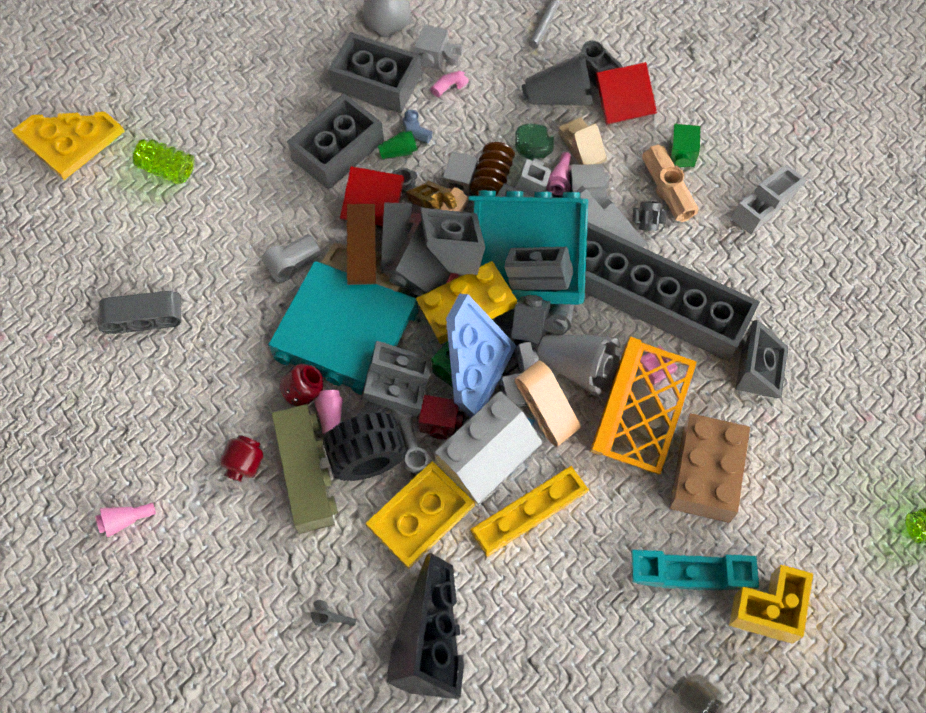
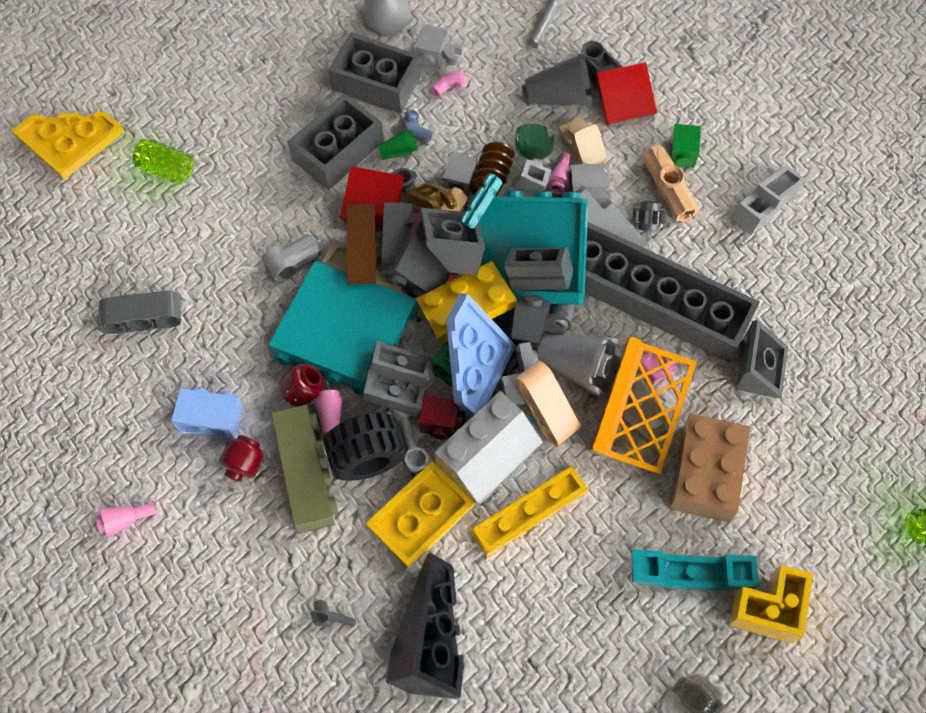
none -> light blue brick [171,387,244,439]
none -> axle [460,173,502,228]

